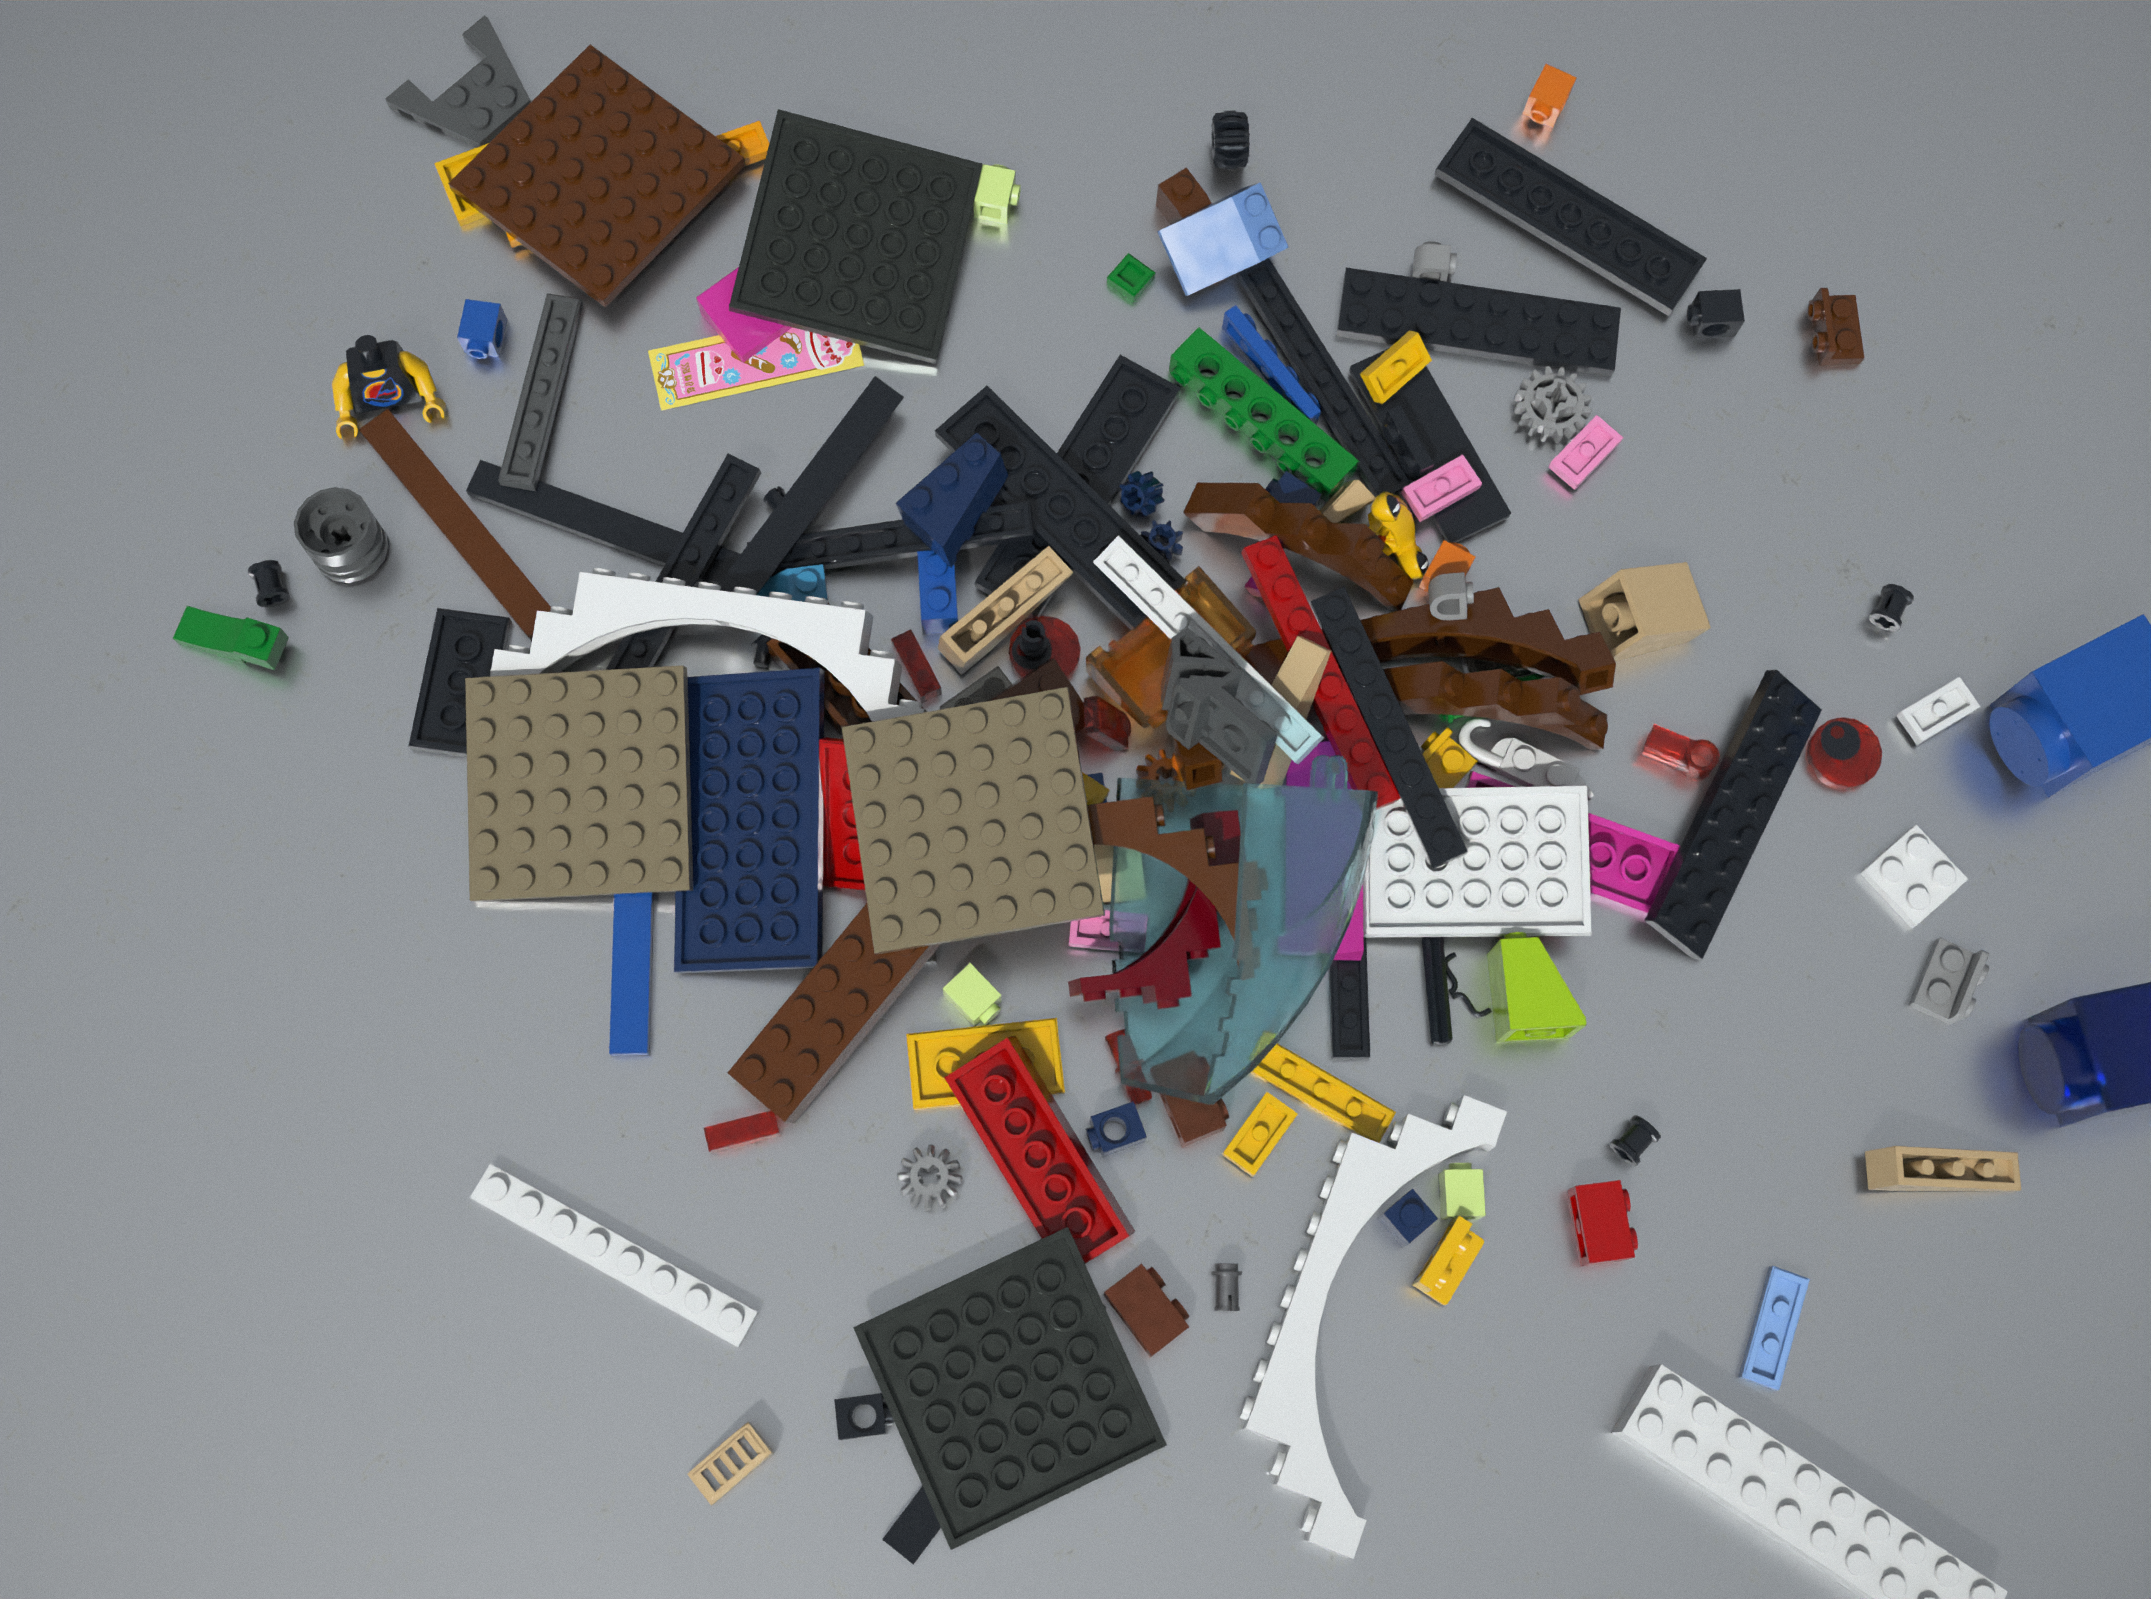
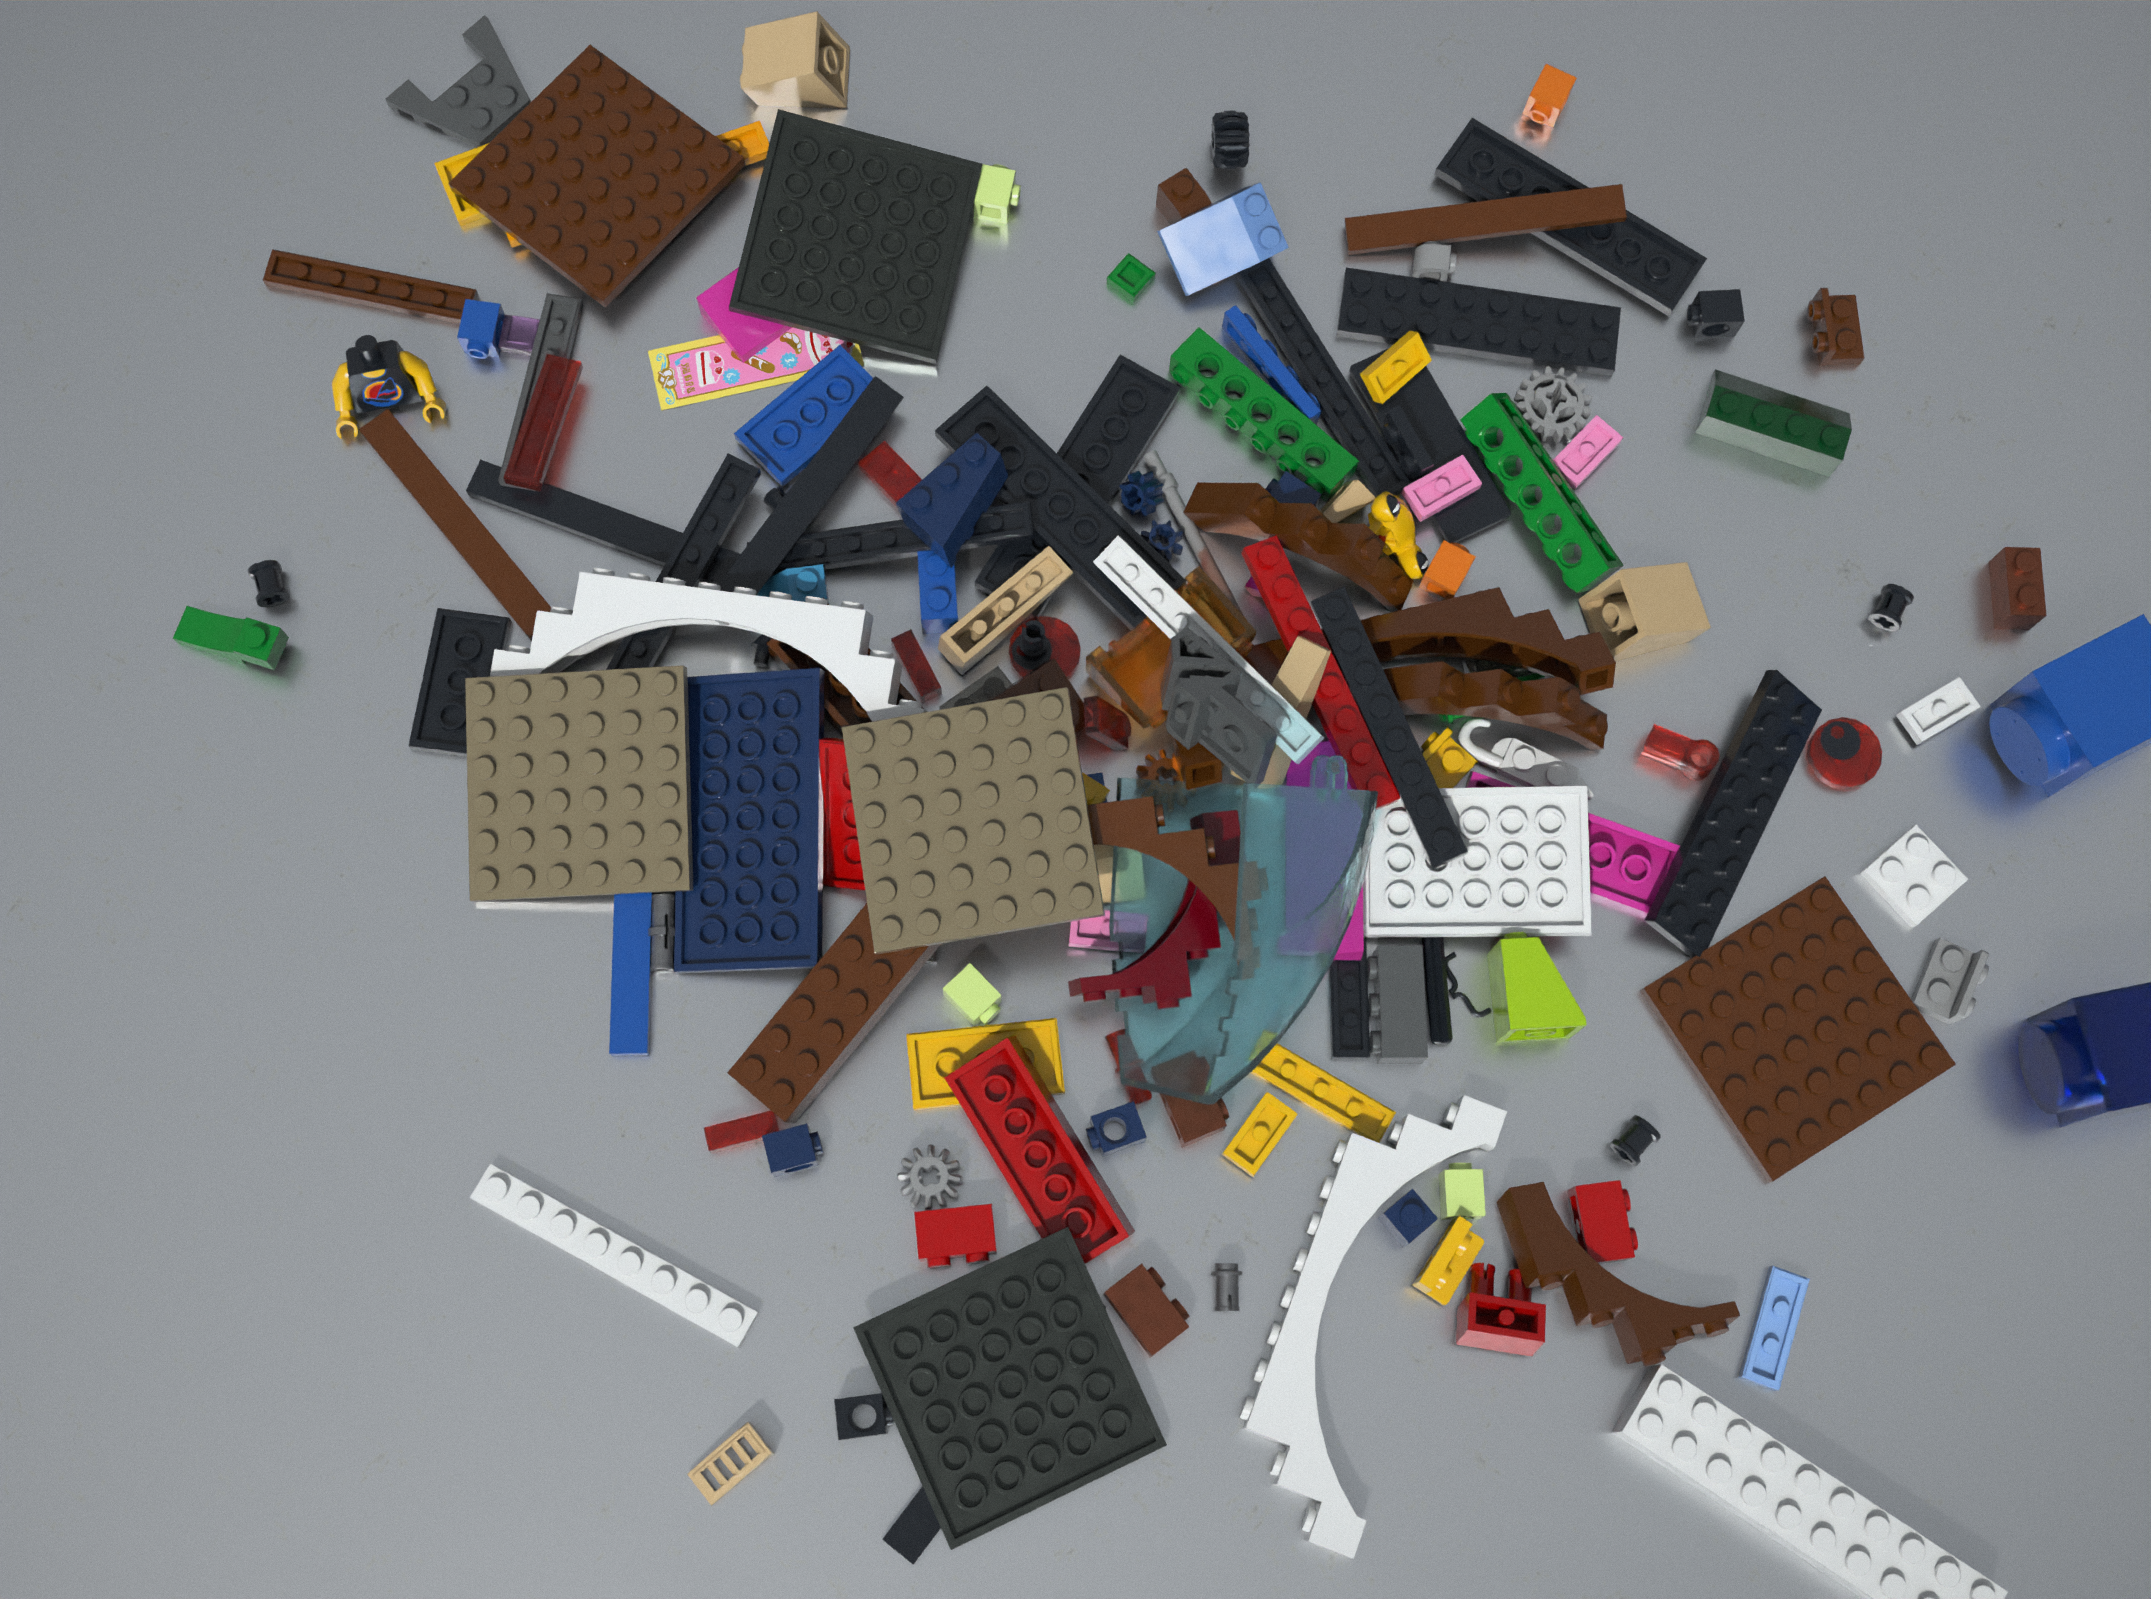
dark grey wheel [294,487,388,583] -> none
light grey plate [1428,572,1474,620] -> none
tan slope [1865,1146,2022,1191] -> none
none -> reddish brown tile [263,249,479,324]
none -> clear purple tile [498,315,540,356]
none -> clear red tile [503,354,583,492]
none -> flat silver pin [648,894,675,972]
none -> blue plate [734,345,873,487]
none -> tan slope [740,11,850,109]
none -> dark blue brick [762,1123,824,1177]
none -> clear red plate [858,441,922,507]
none -> red brick [914,1204,997,1268]
none -> light grey bar [1144,450,1254,641]
none -> reddish brown tile [1344,184,1627,255]
none -> dark grey brick [1367,945,1428,1064]
none -> red brick [1456,1263,1546,1357]
none -> green brick [1460,393,1624,593]
none -> reddish brown arch [1496,1182,1740,1366]
none -> reddish brown plate [1640,876,1956,1183]
none -> dark green slope [1695,369,1852,477]
none -> copper brick [1988,547,2047,630]

